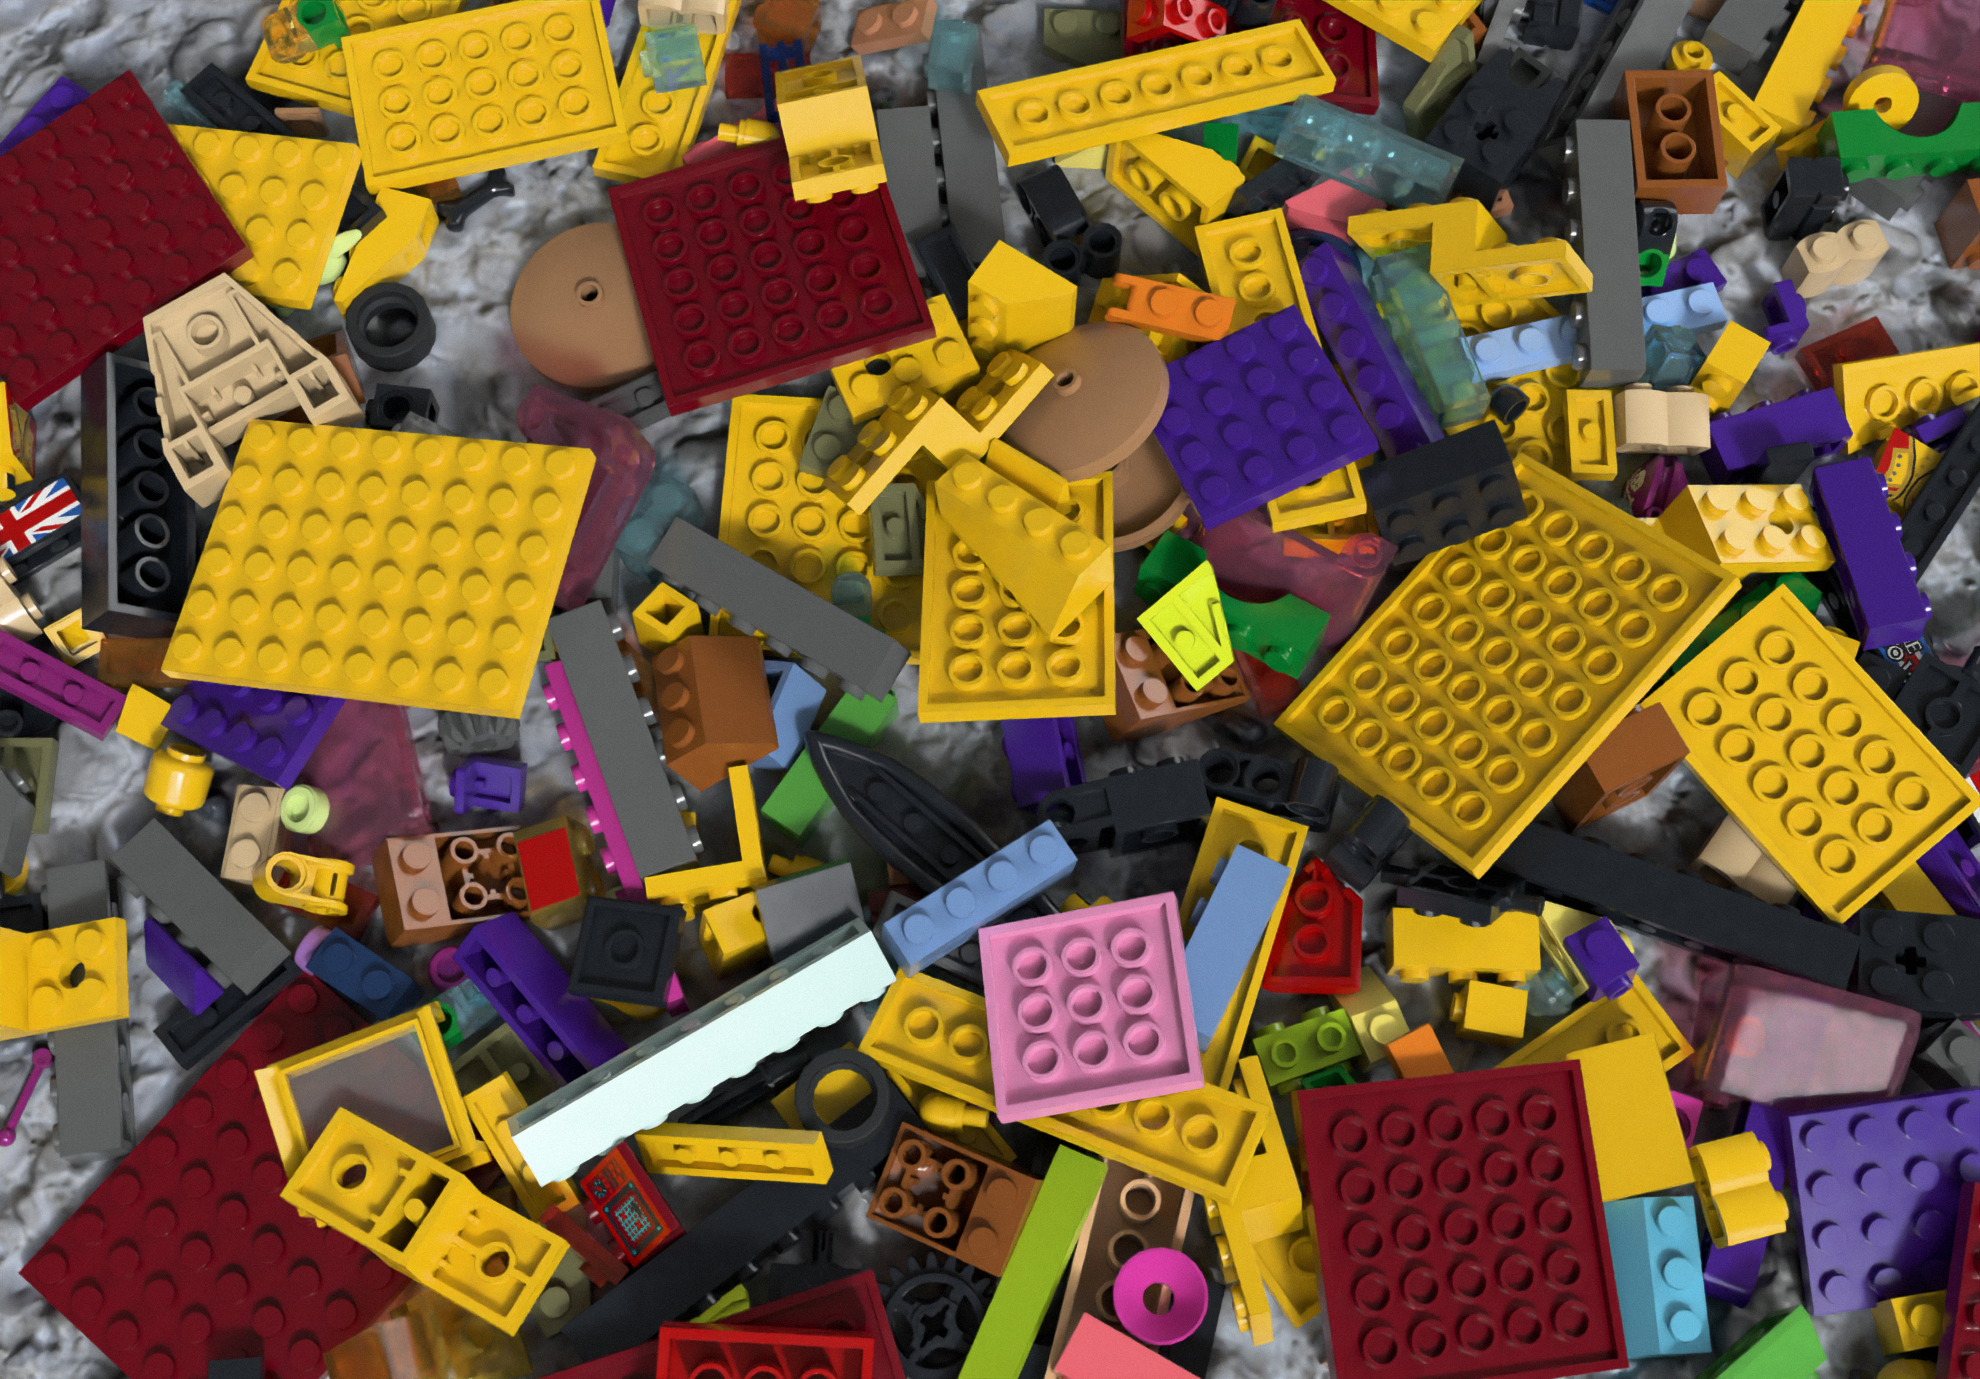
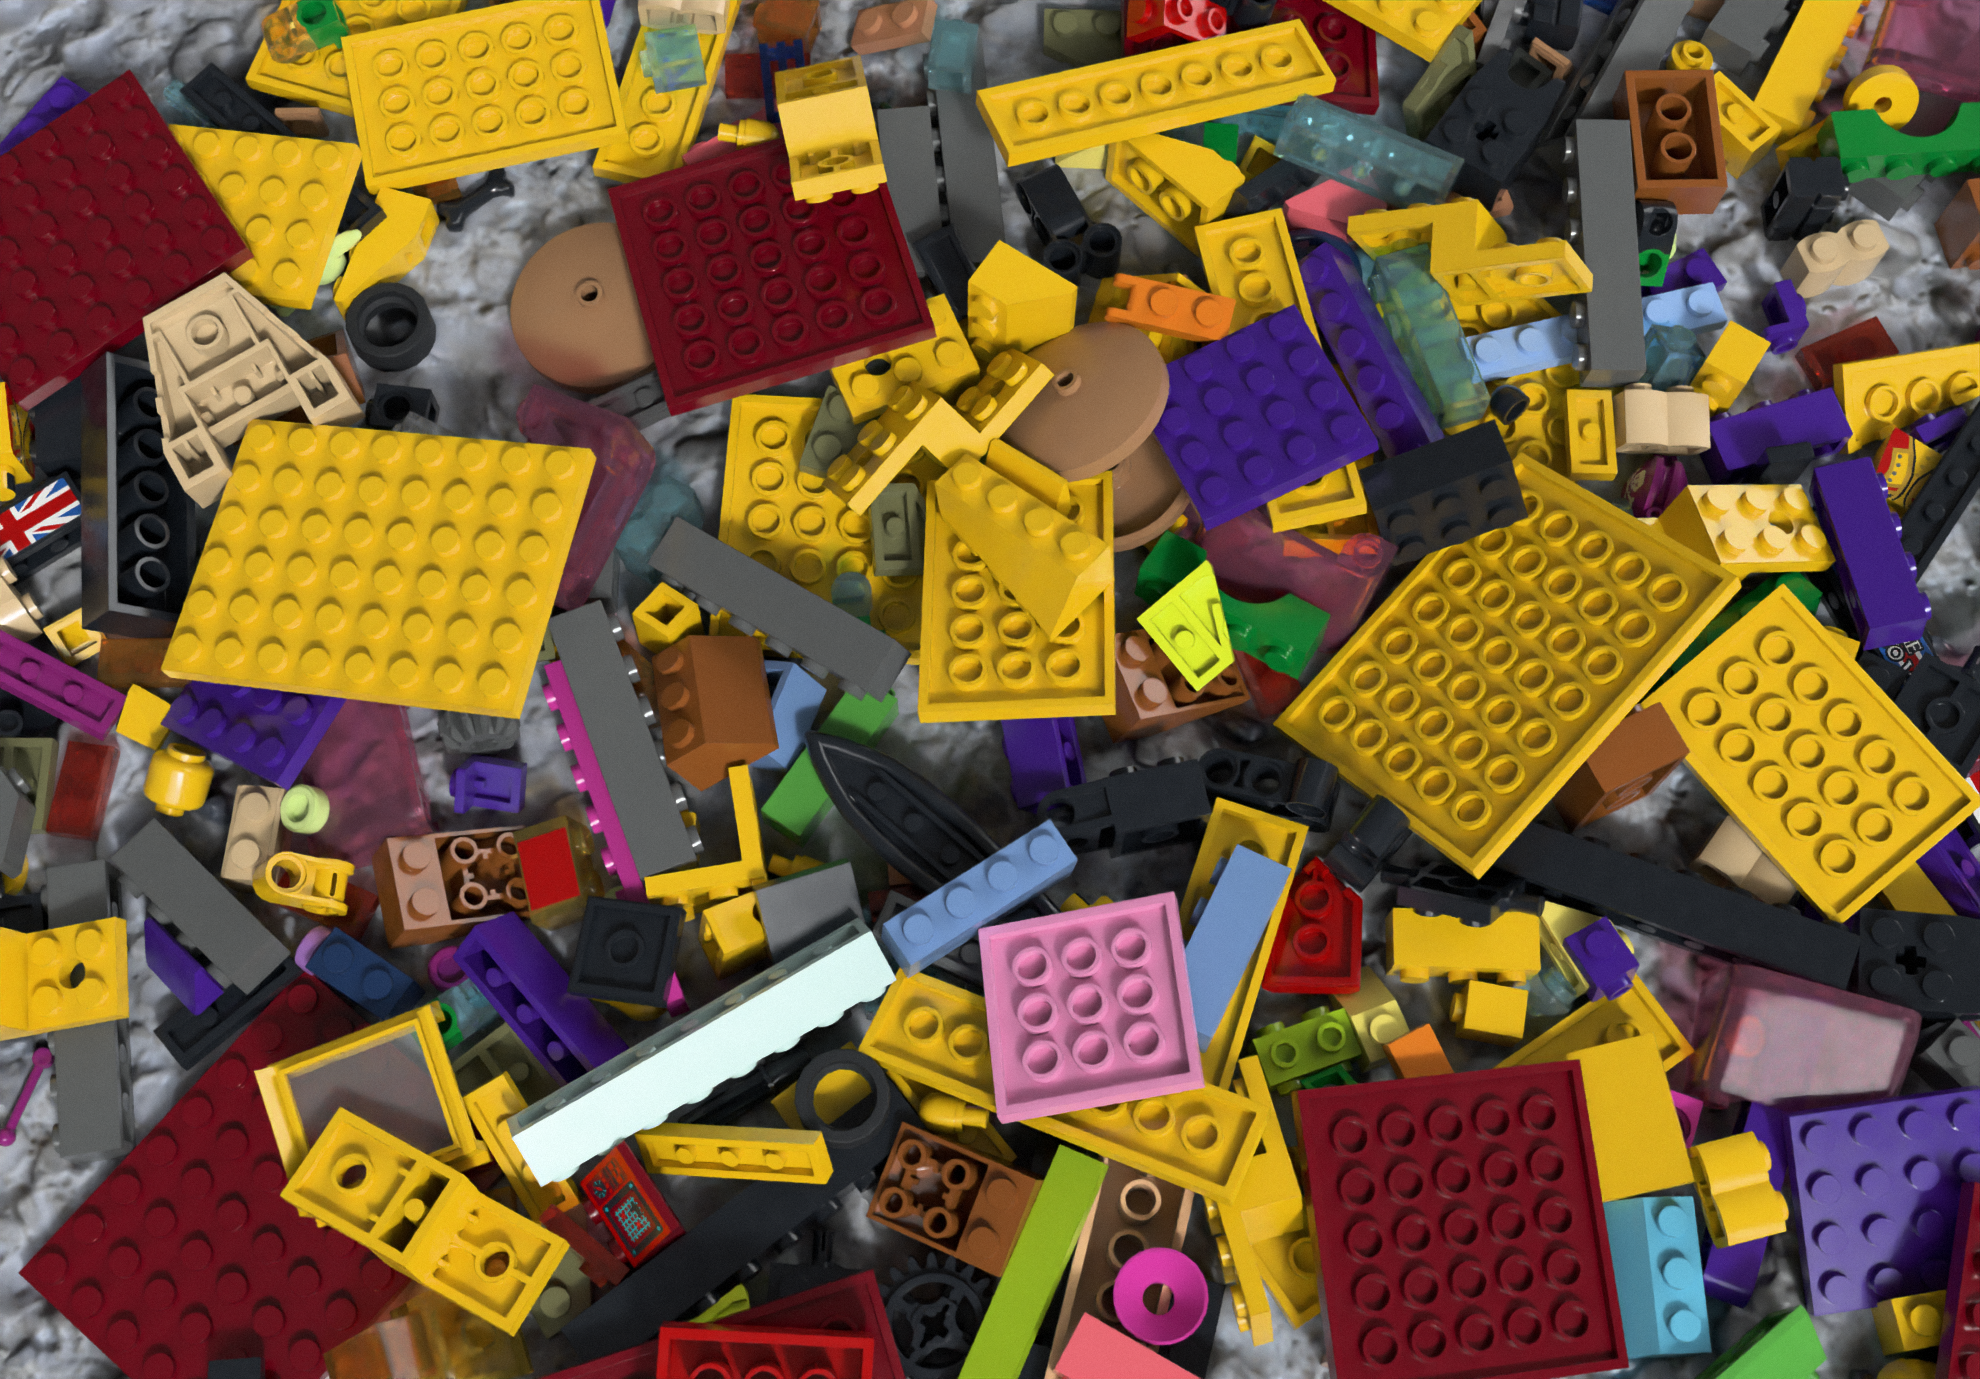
none -> black brick [29,375,81,479]
none -> clear red plate [45,741,121,842]
none -> medium nougat slope [1528,38,1574,81]

